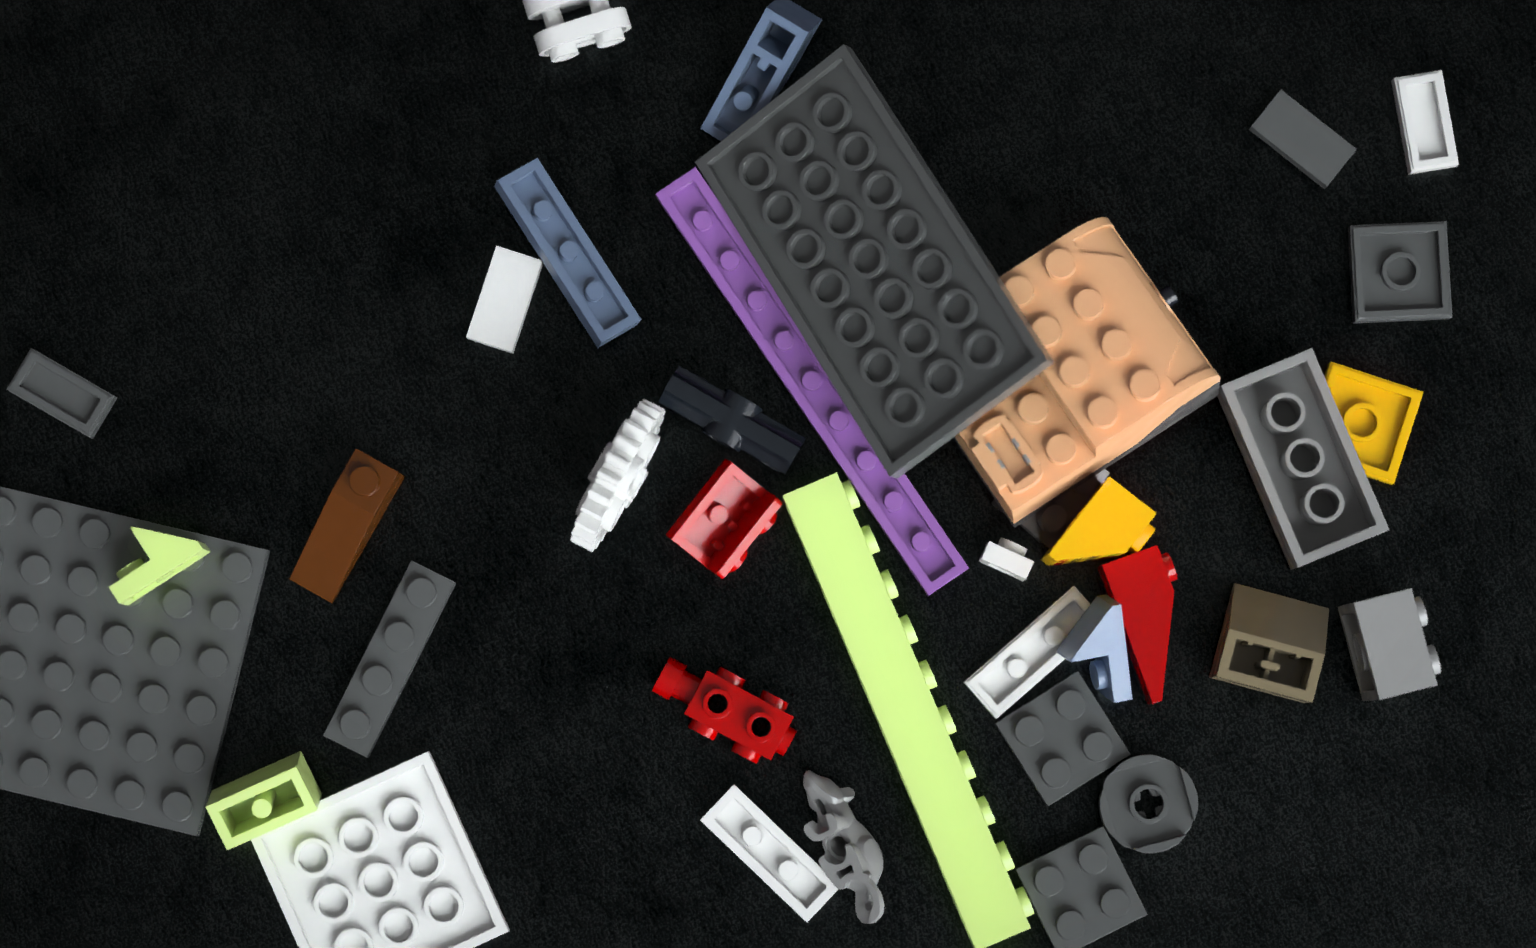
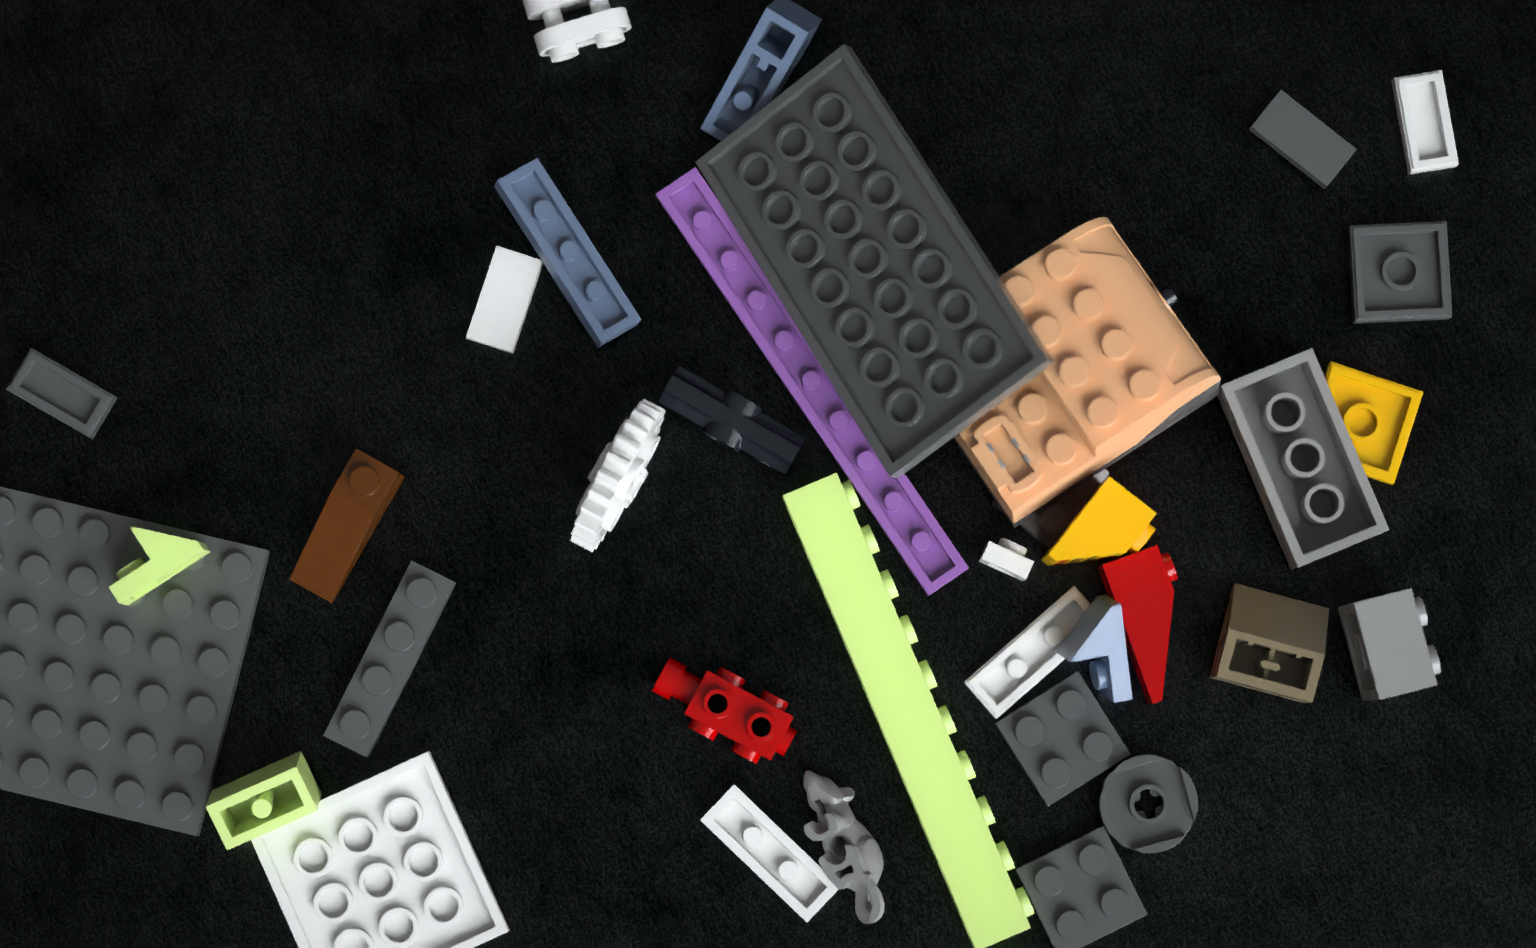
bracket [666,458,783,579] -> none

